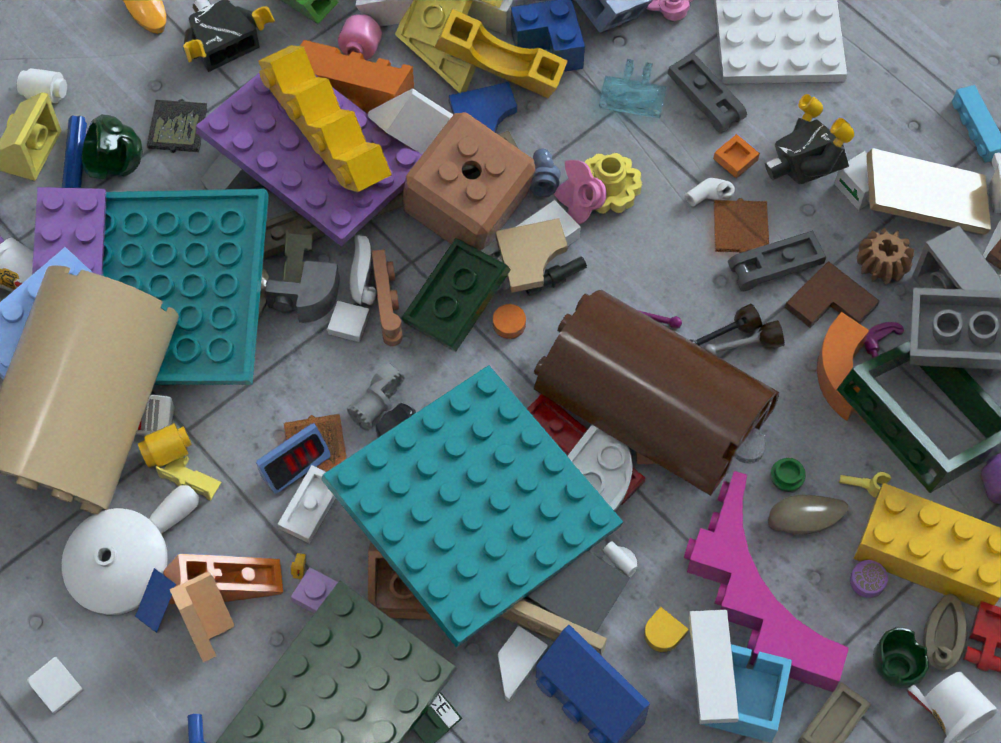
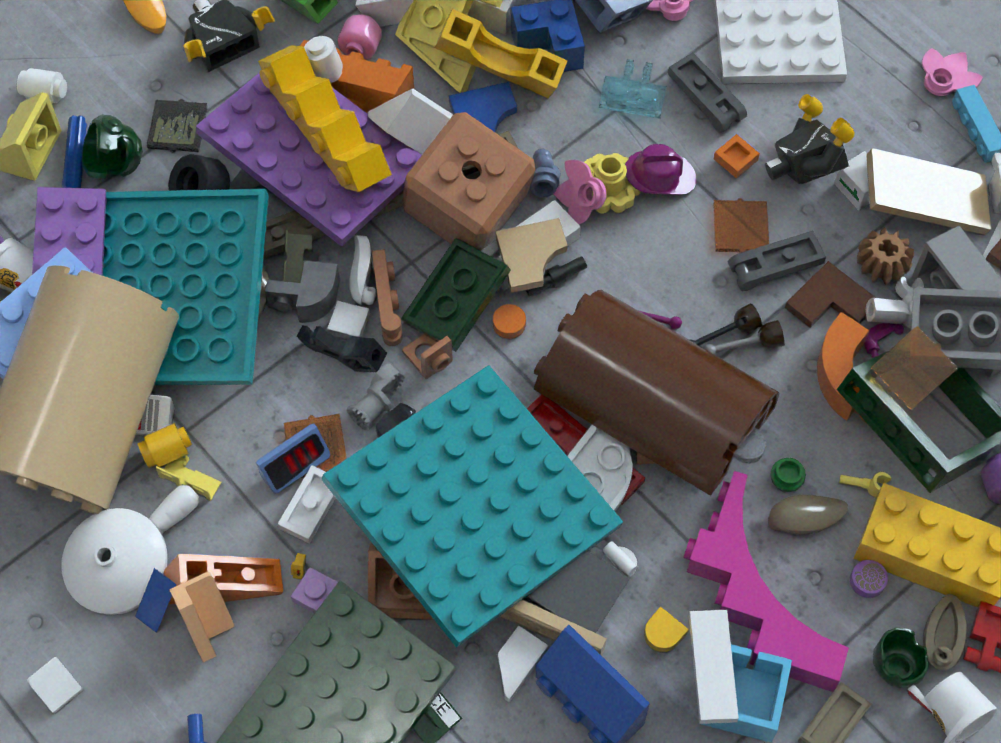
white arm [685,178,735,207] -> none
none -> black tyre [168,154,230,191]
none -> black piece [297,325,387,372]
none -> white brick [304,36,343,83]
none -> nougat bracket [402,334,453,379]
none -> magenta piece [625,144,696,195]
none -> white bar [865,277,924,329]
none -> clear orange piece [871,326,958,410]
none -> bright pink plate [922,48,983,96]

